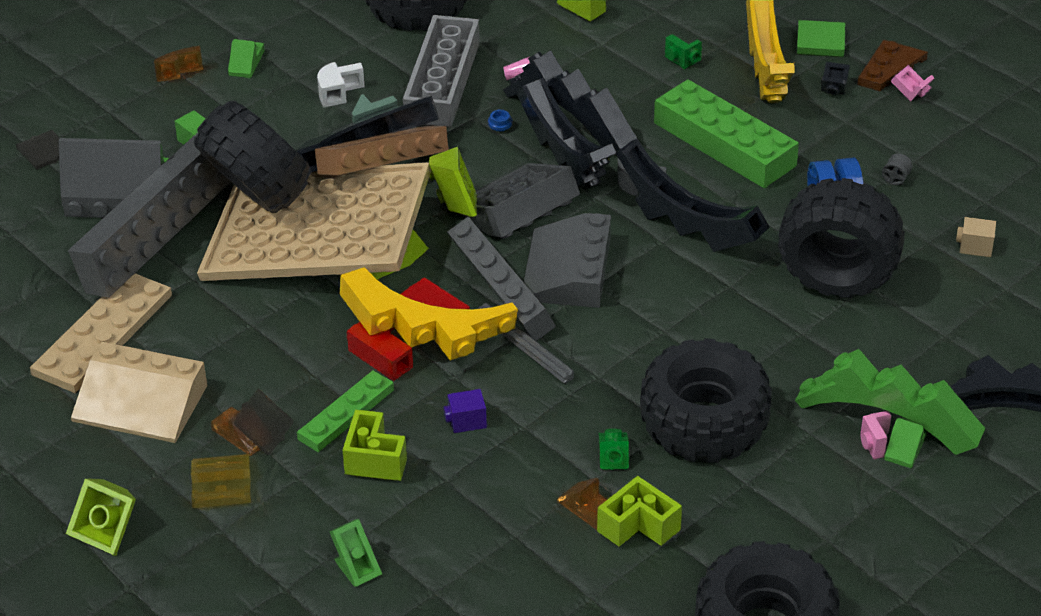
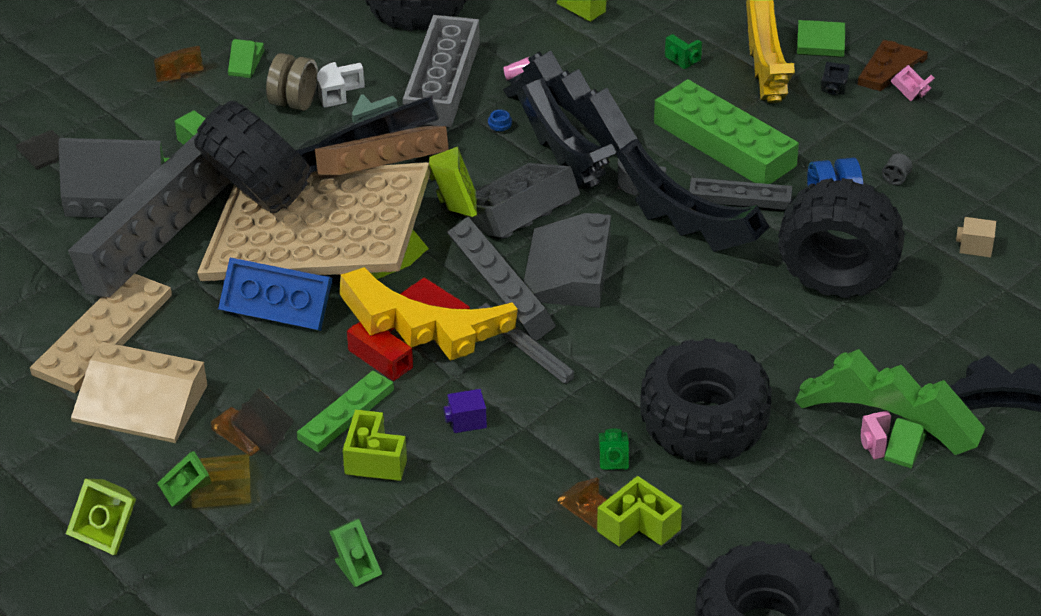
none -> bright green slope [157,451,211,507]
none -> blue plate [218,257,332,331]
none -> dark tan wheel [266,53,318,111]
none -> dark grey plate [689,178,792,210]

